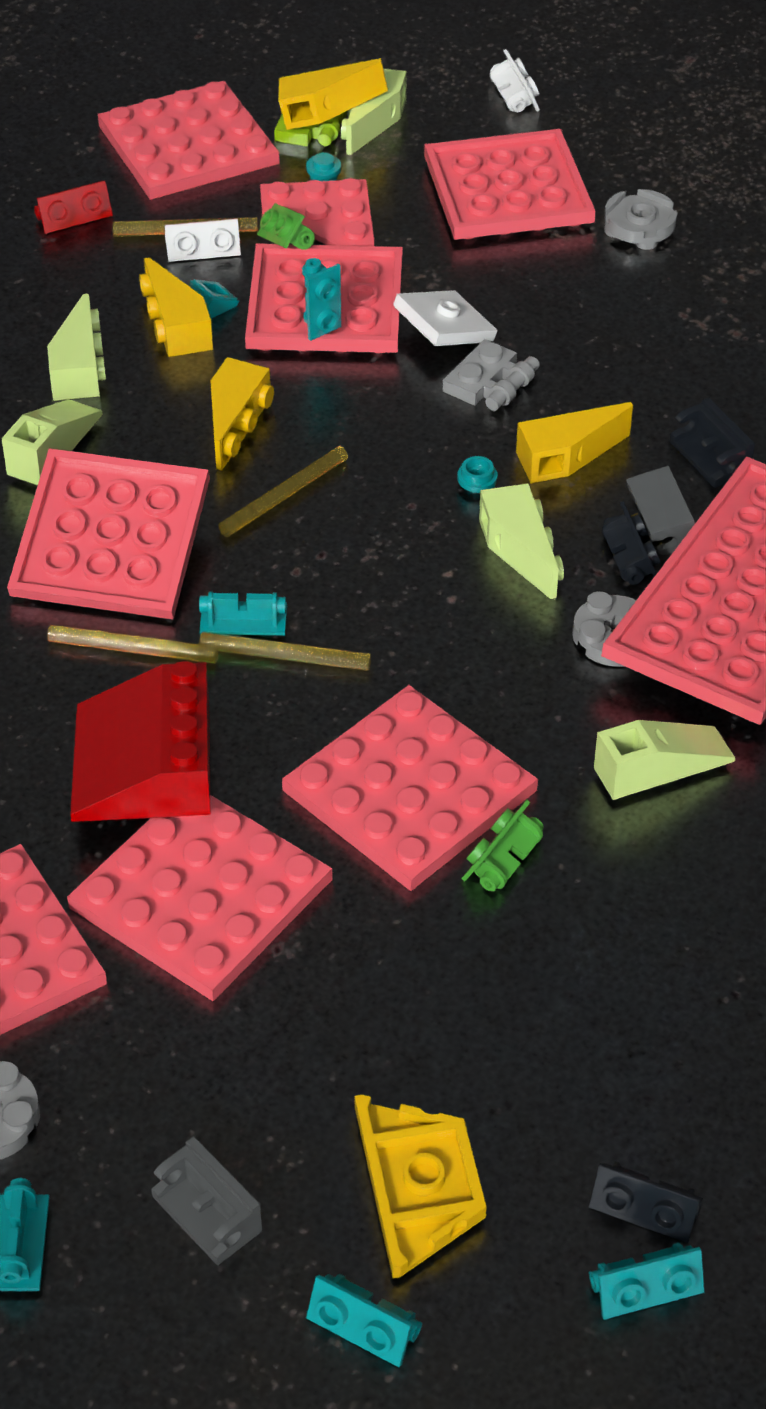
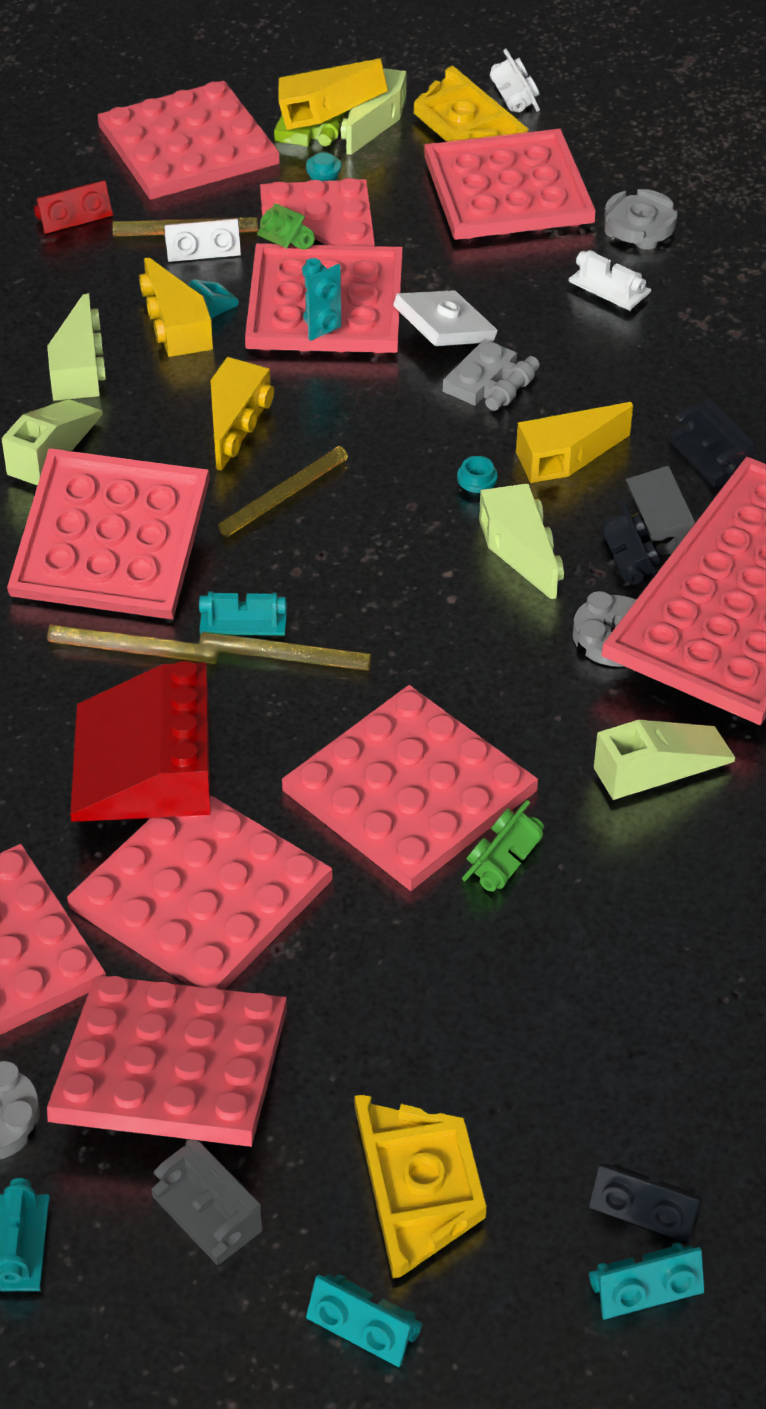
none -> coral plate [47,976,287,1147]
none -> yellow wing [414,66,528,142]
none -> white hinge [569,250,651,311]

